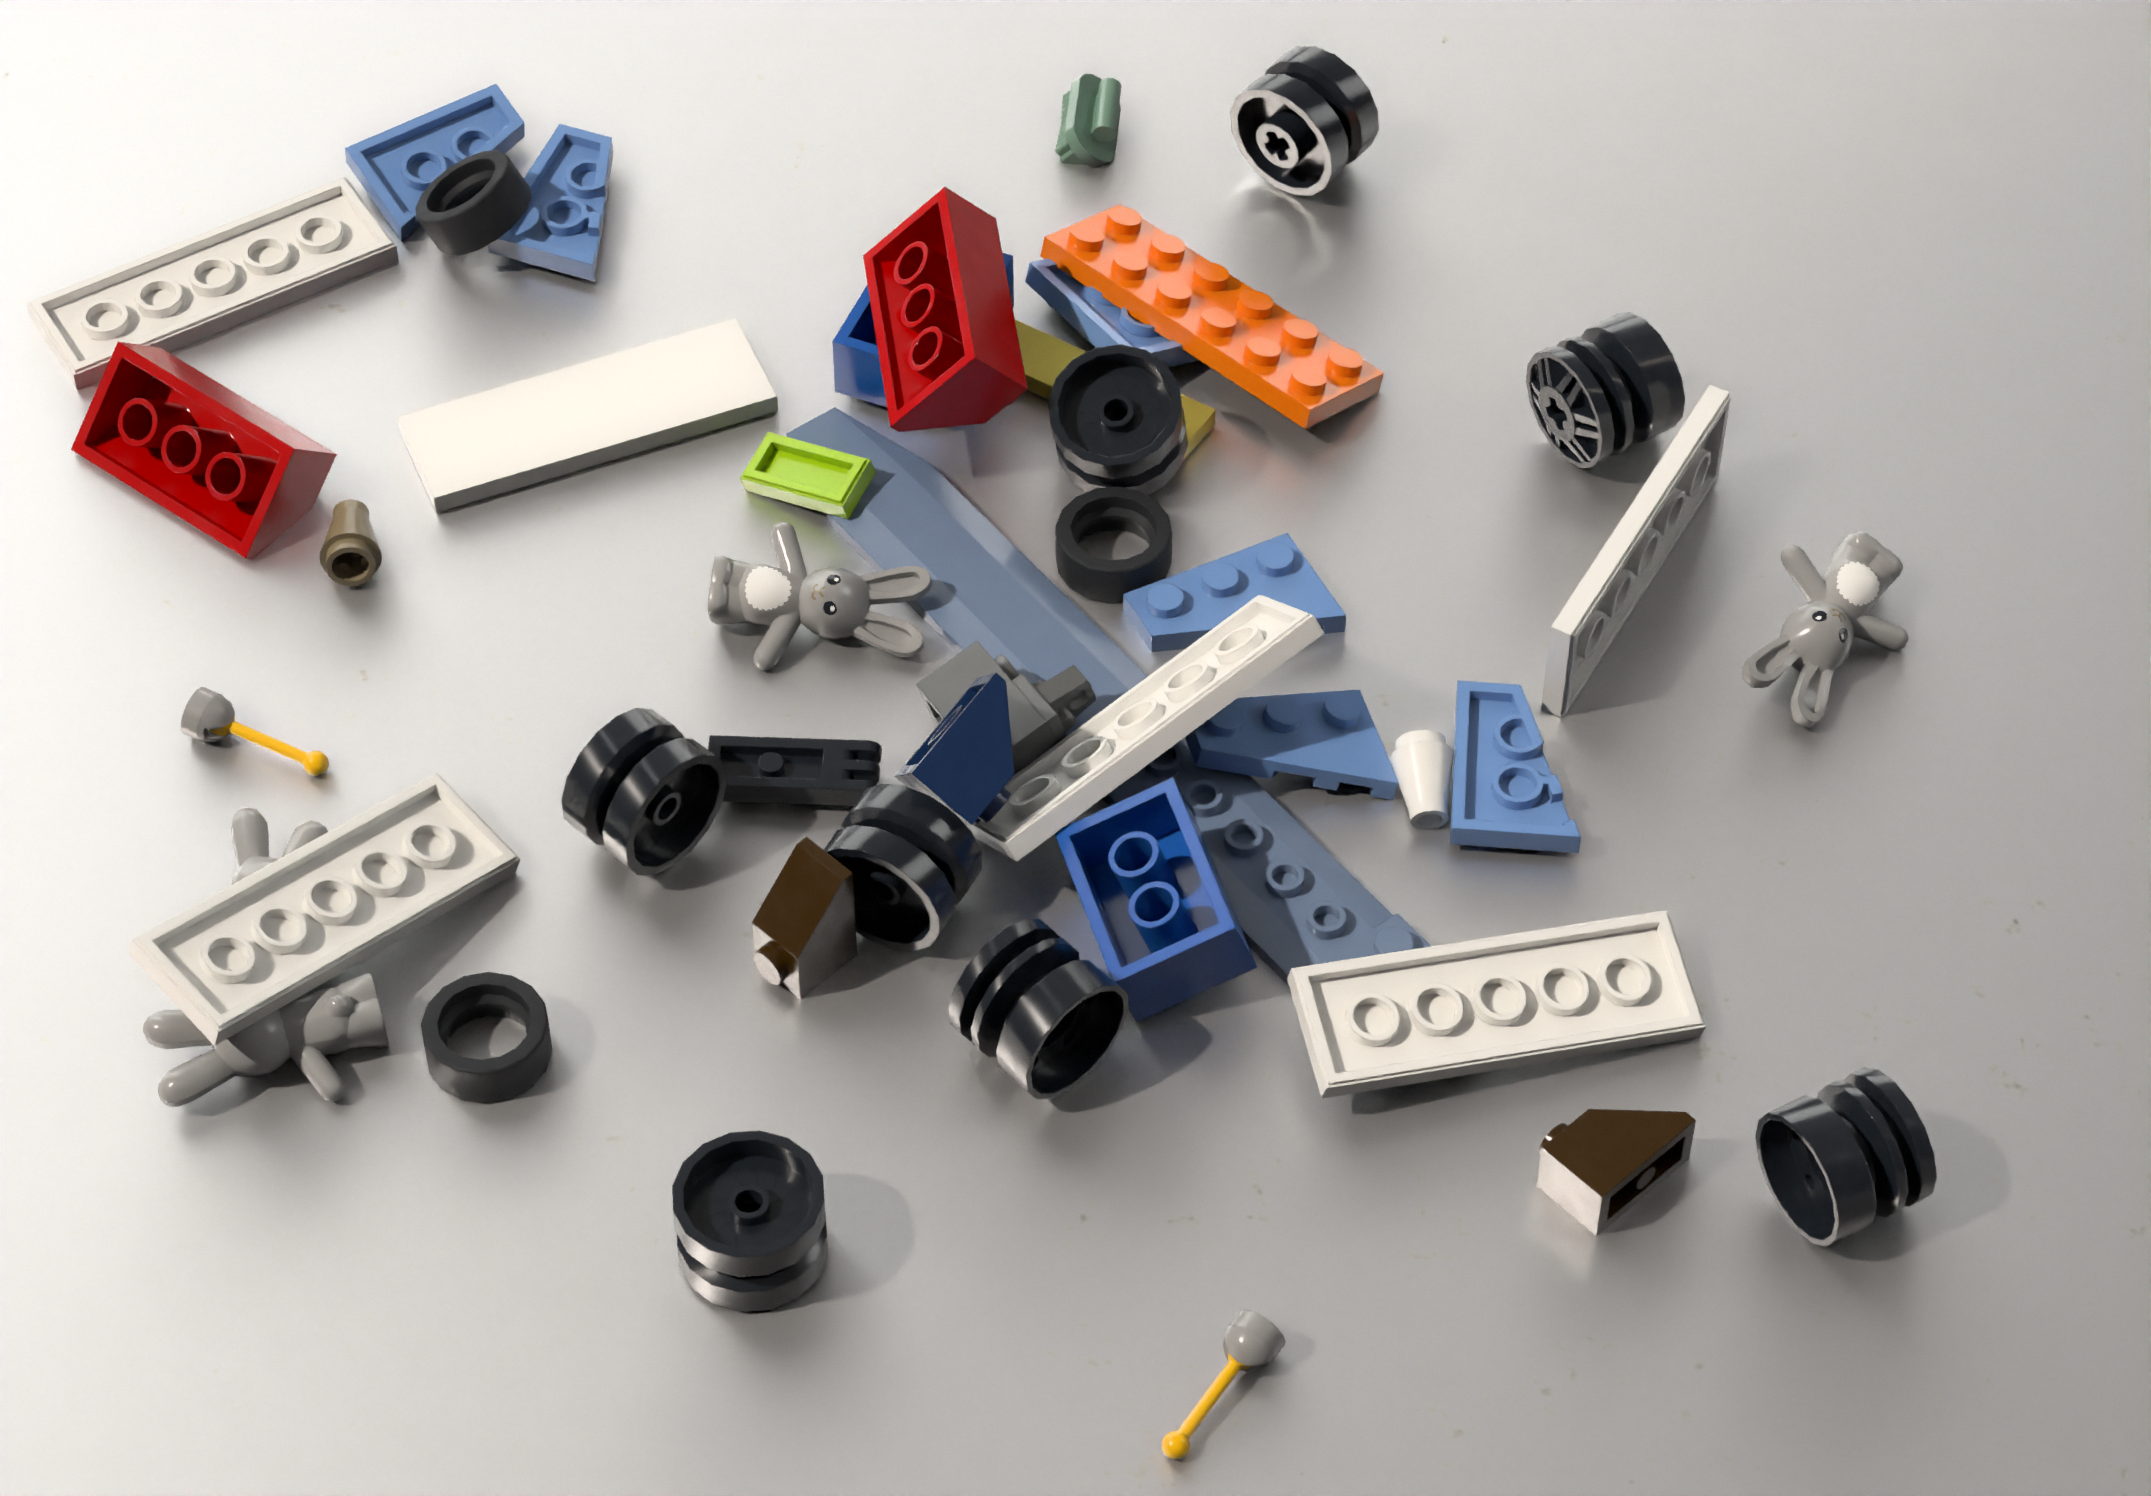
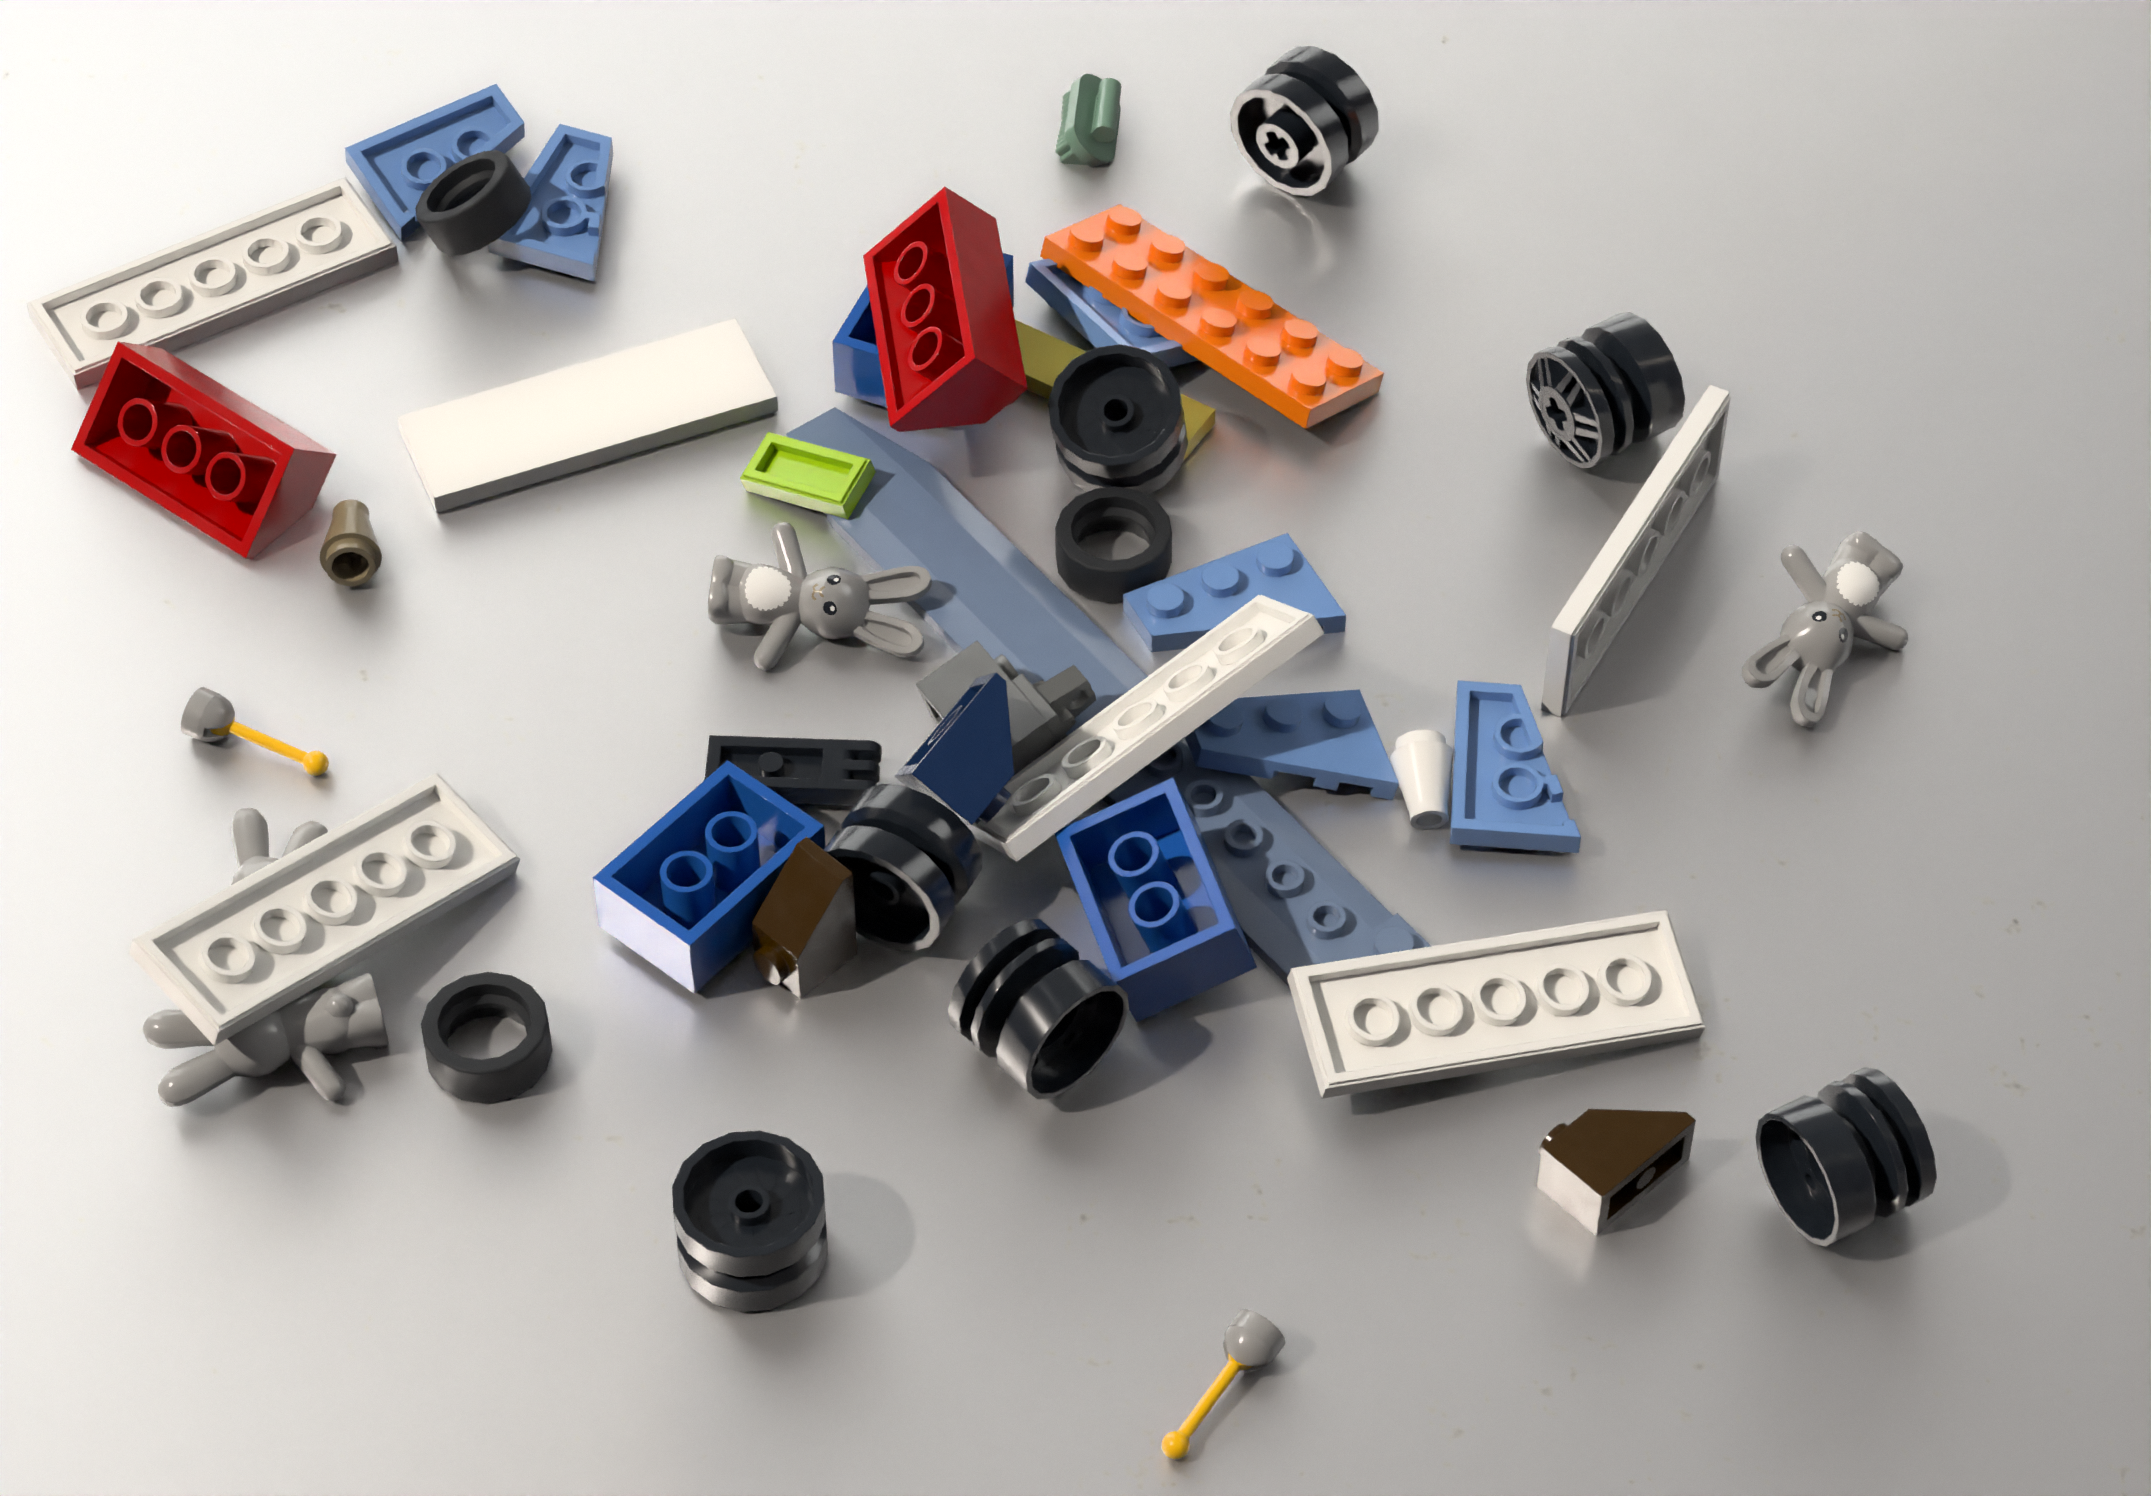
black wheel [561,708,727,876] -> none
none -> blue brick [593,760,826,994]

